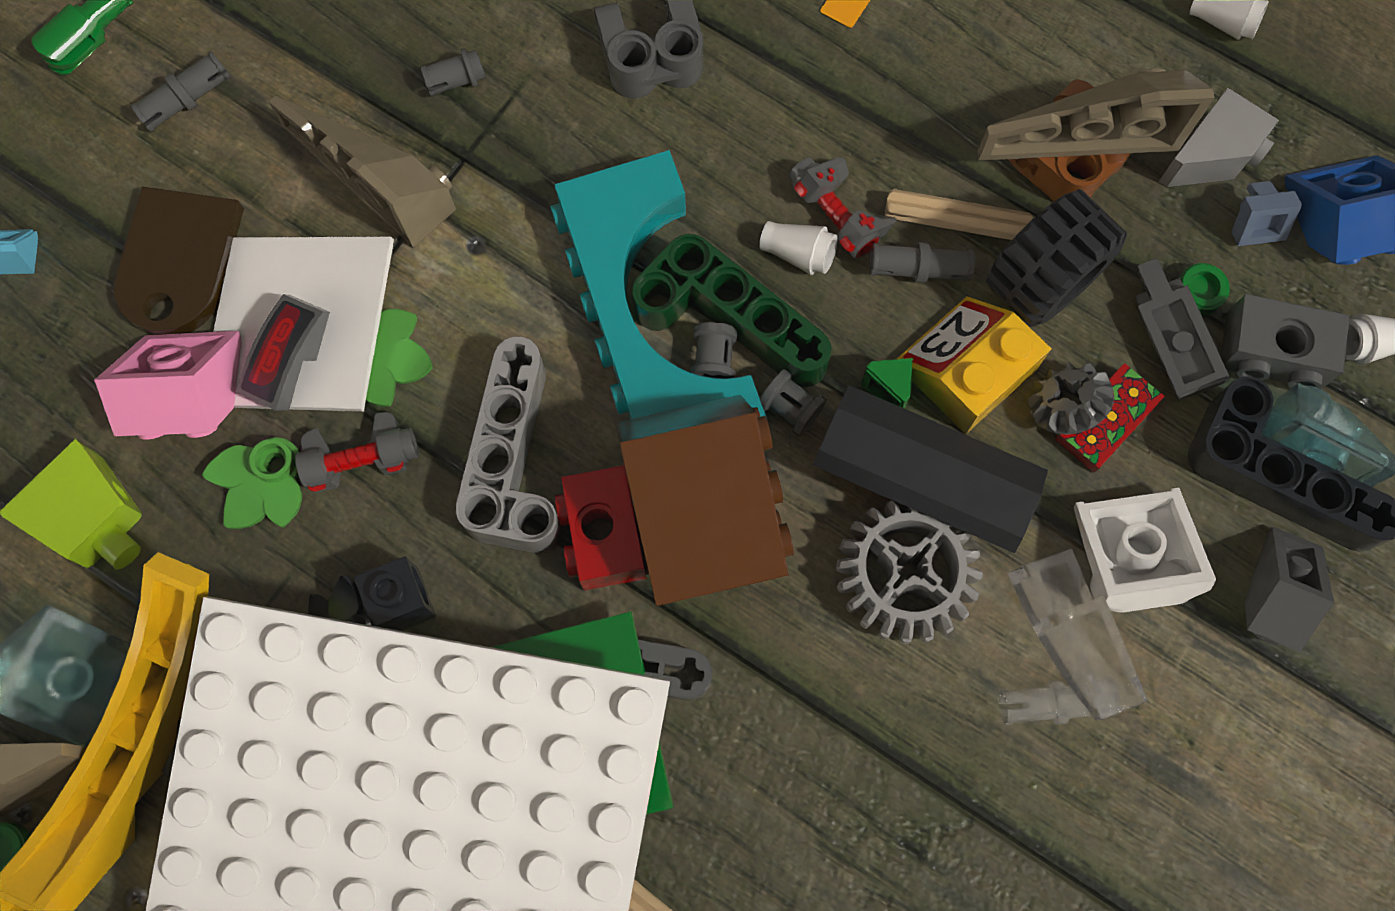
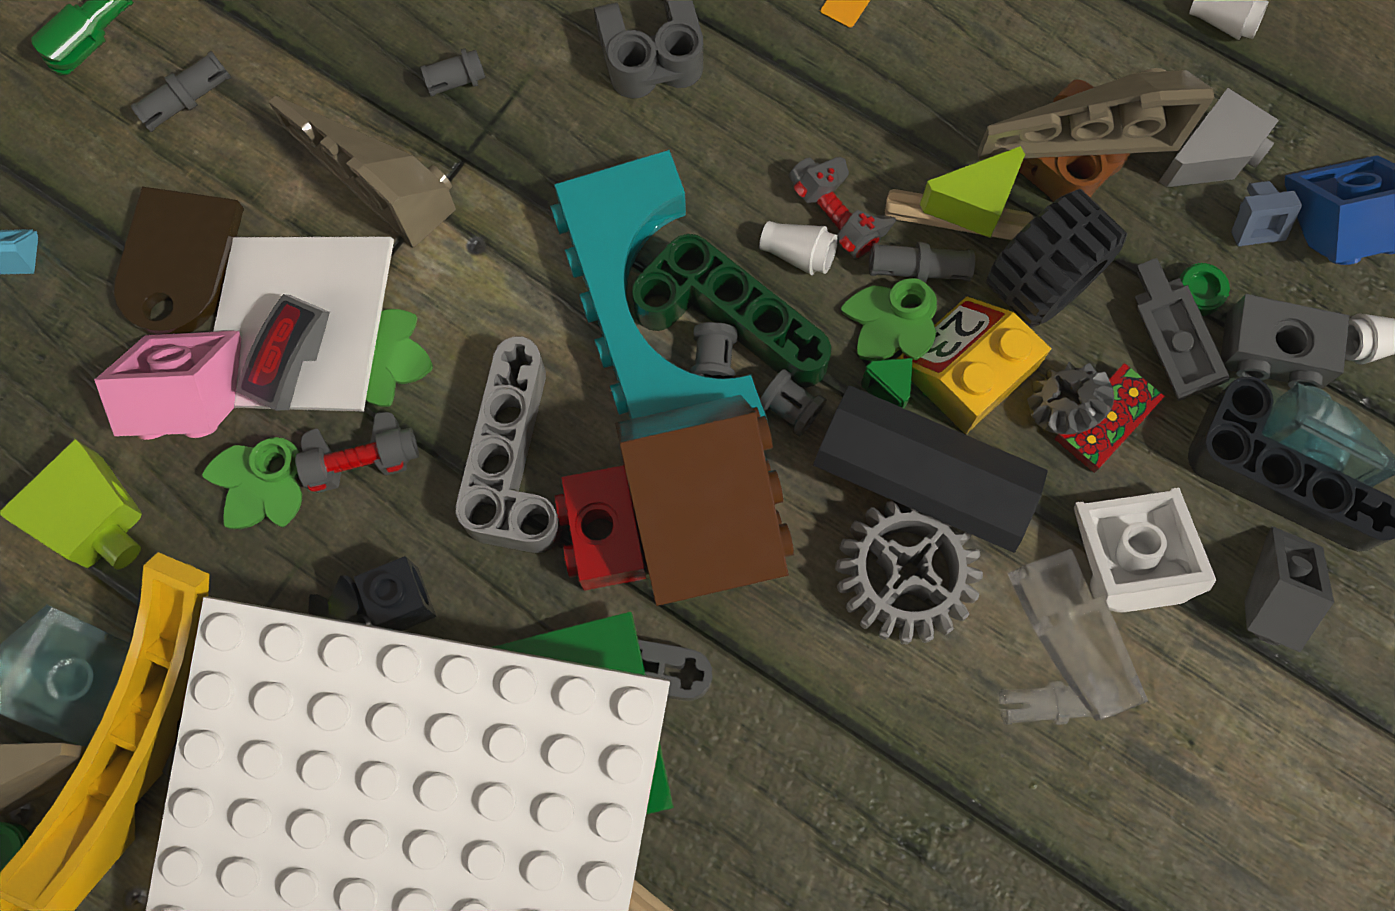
none -> bright green plate [841,278,937,361]
none -> lime slope [920,146,1025,238]

